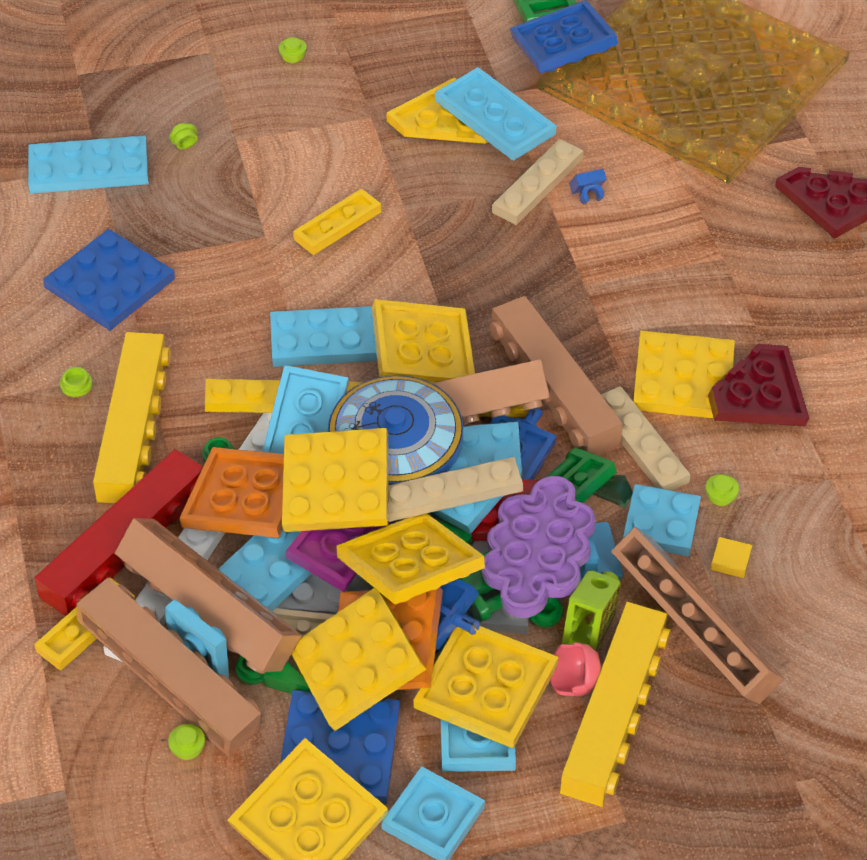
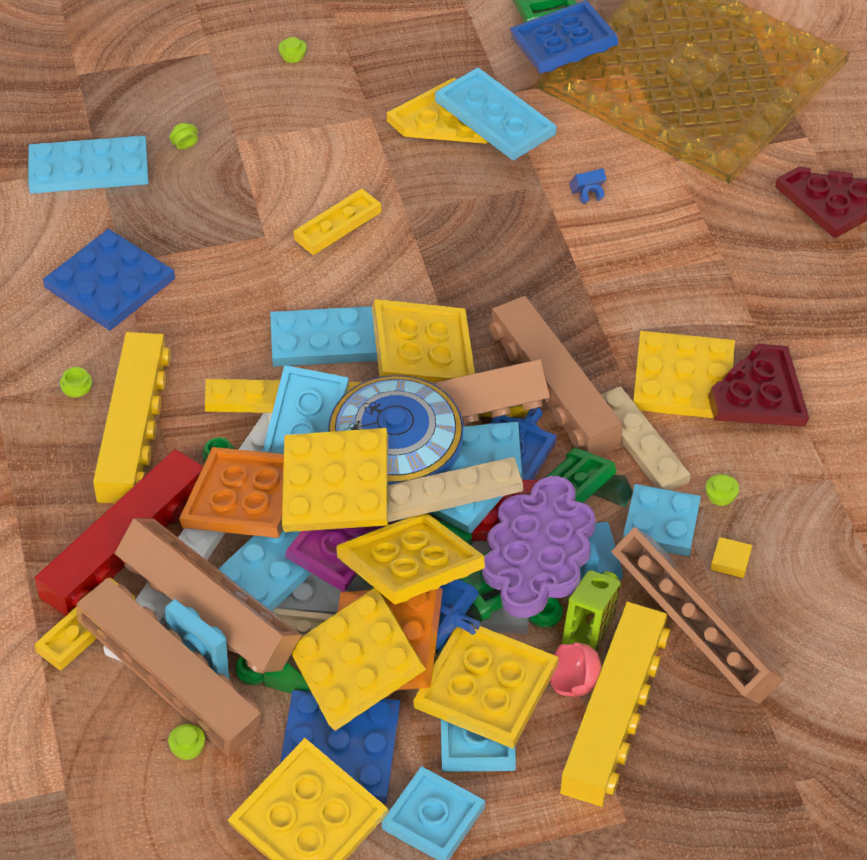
tan plate [492,139,584,225] -> none

